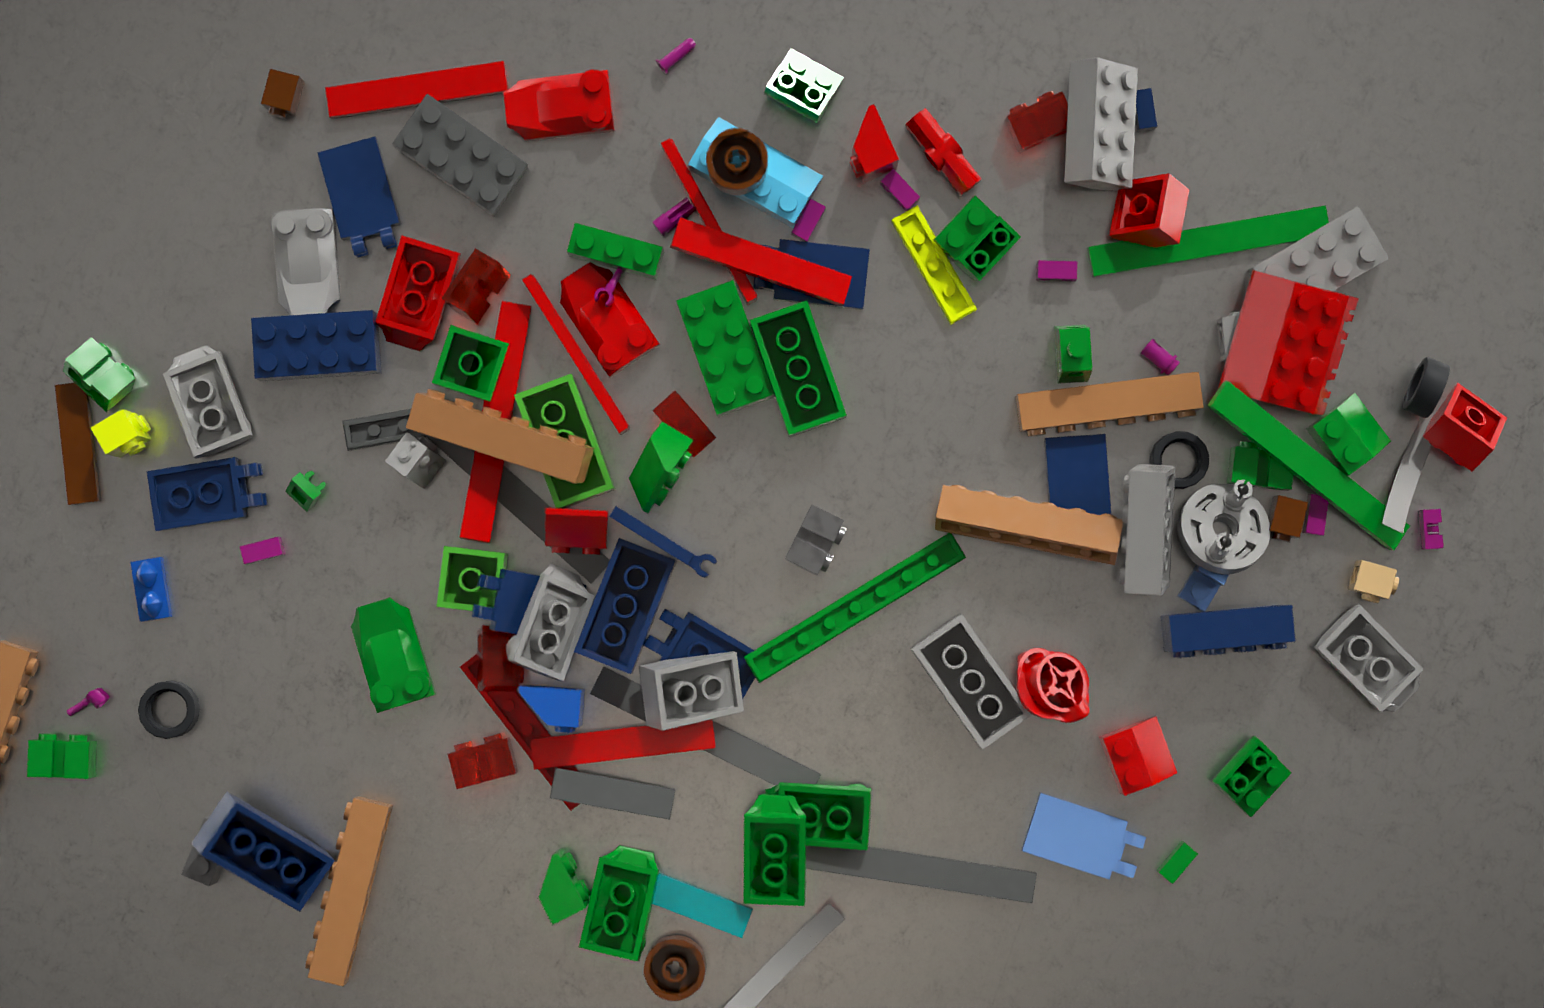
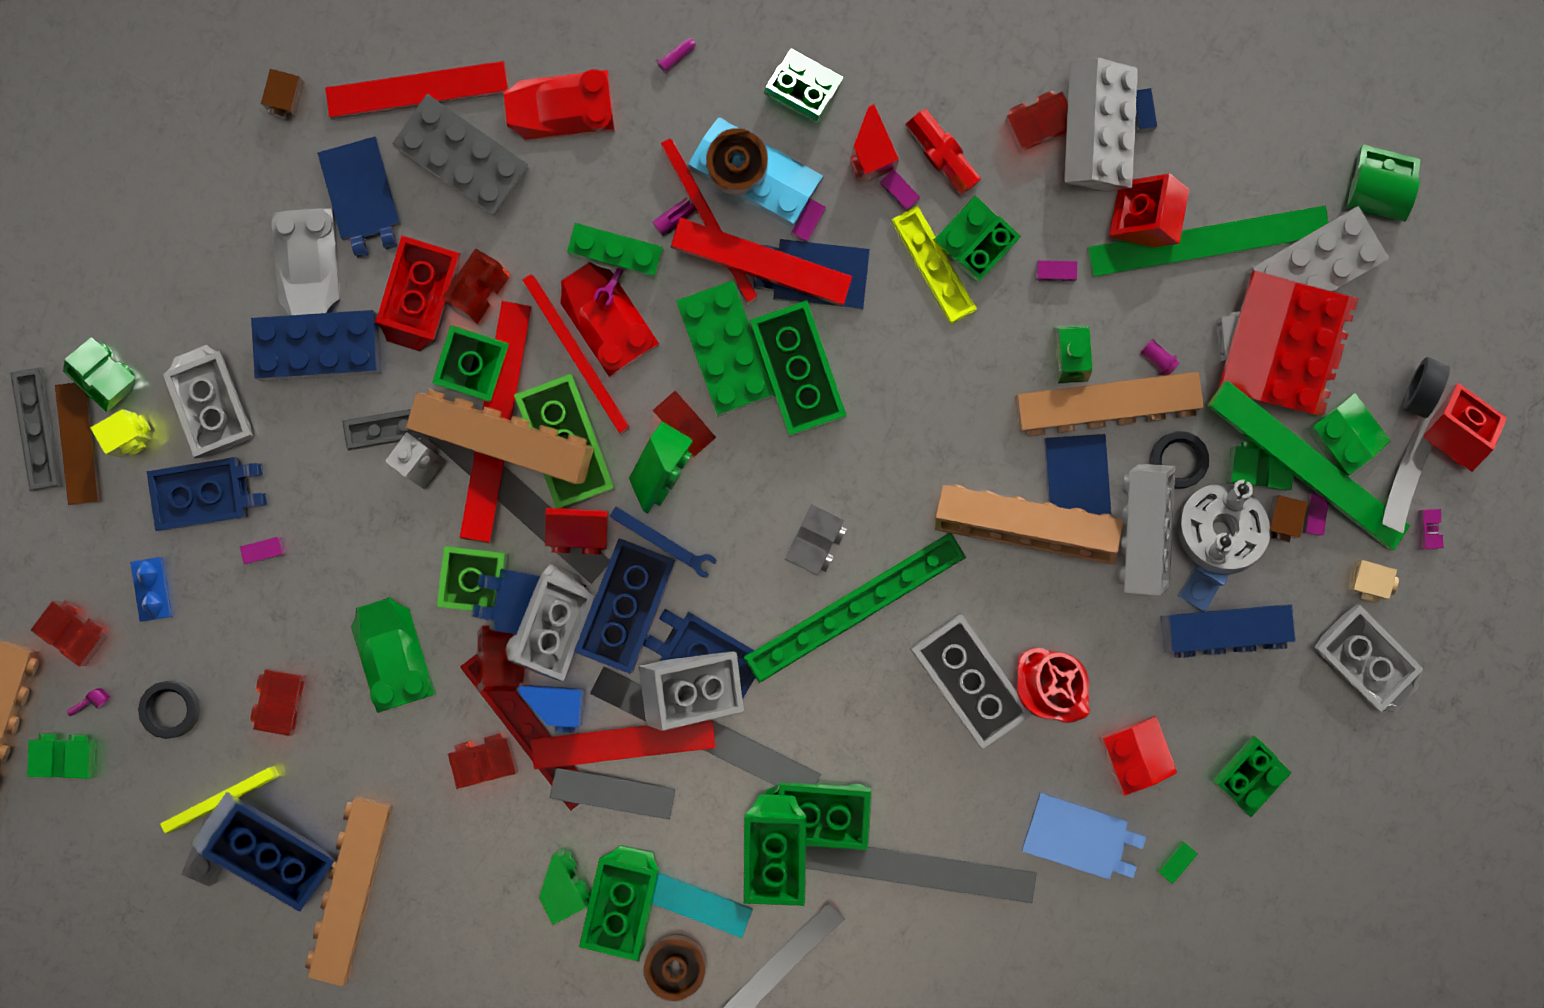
green tile [285,471,326,512] -> none
none -> dark grey tile [10,367,62,492]
none -> clear red brick [31,600,108,667]
none -> neon yellow tile [160,766,279,834]
none -> clear red brick [250,669,306,736]
none -> green brick [1347,144,1421,222]

